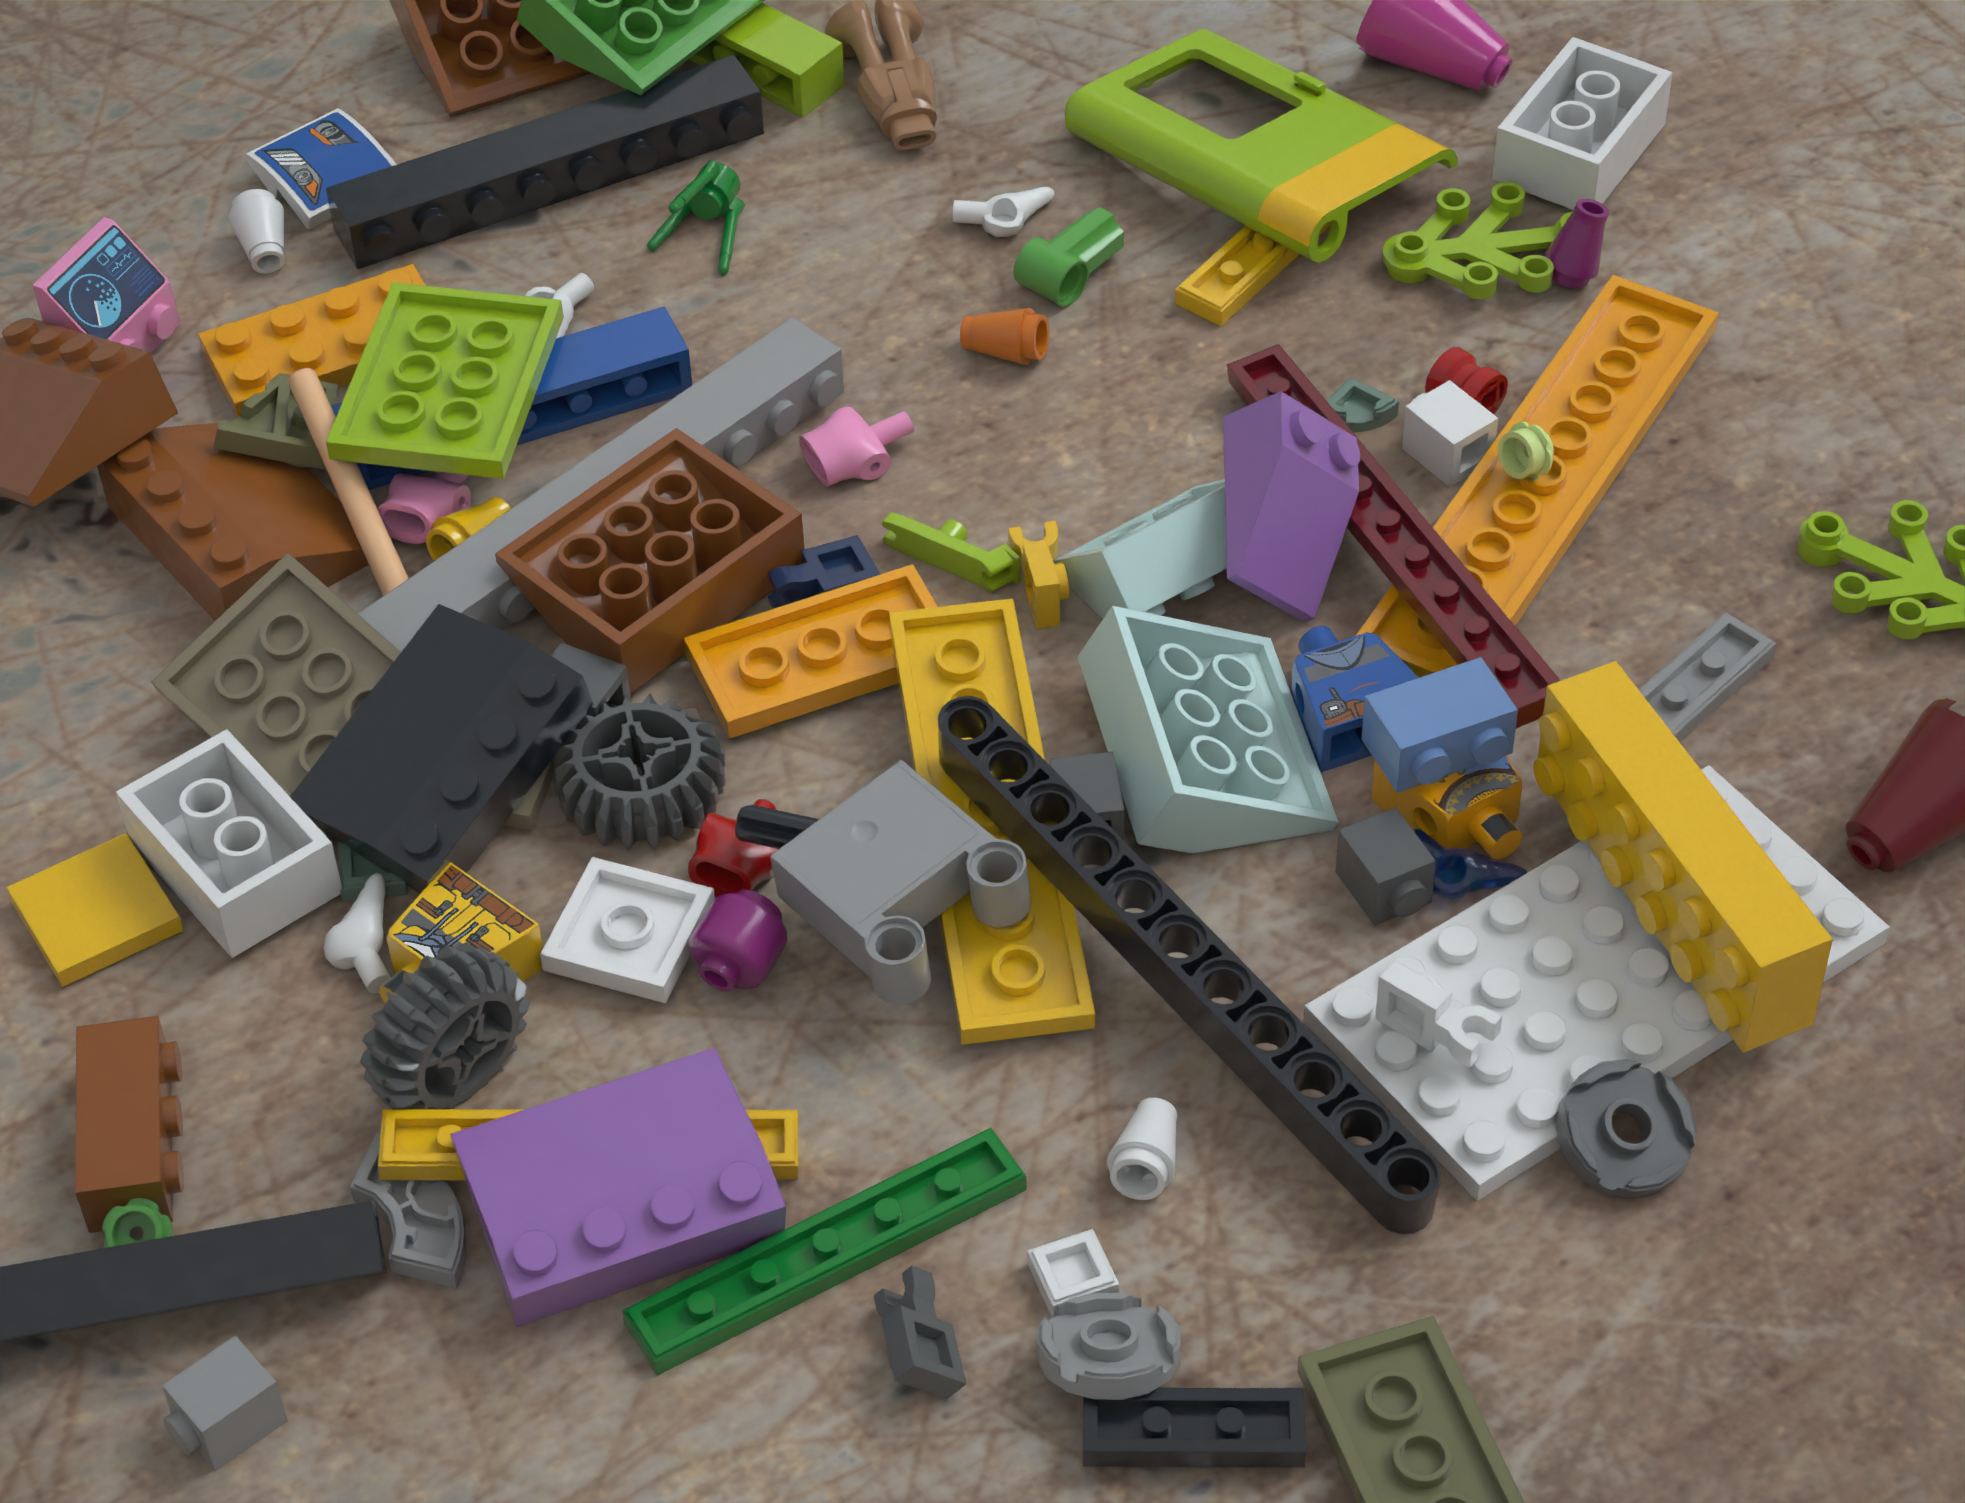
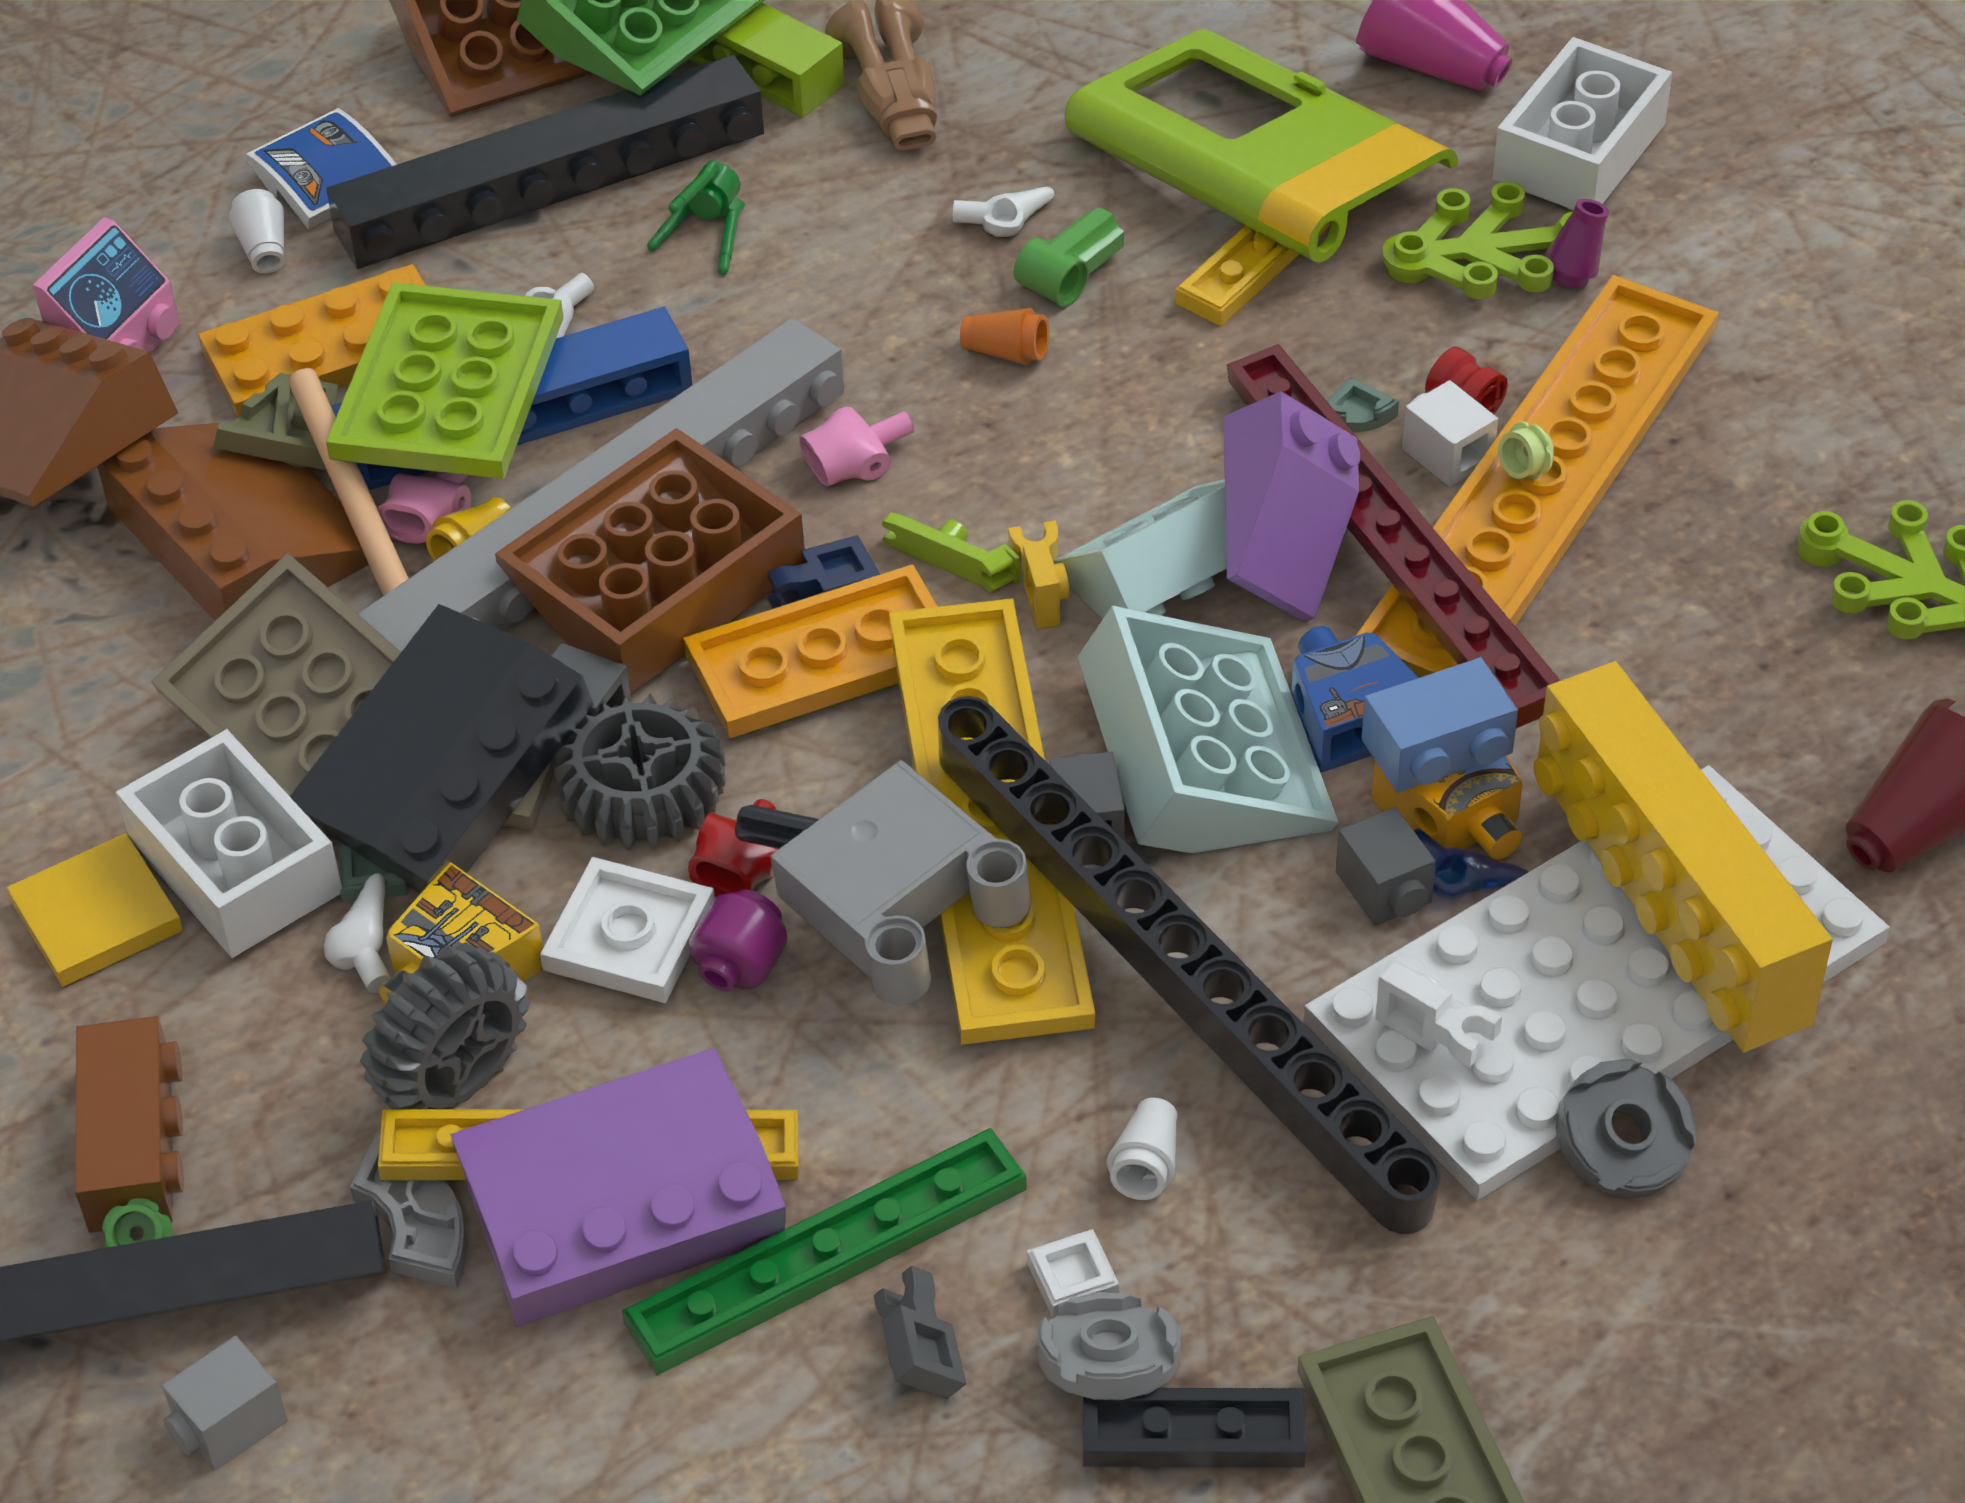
light grey tile [1639,612,1777,742] -> none

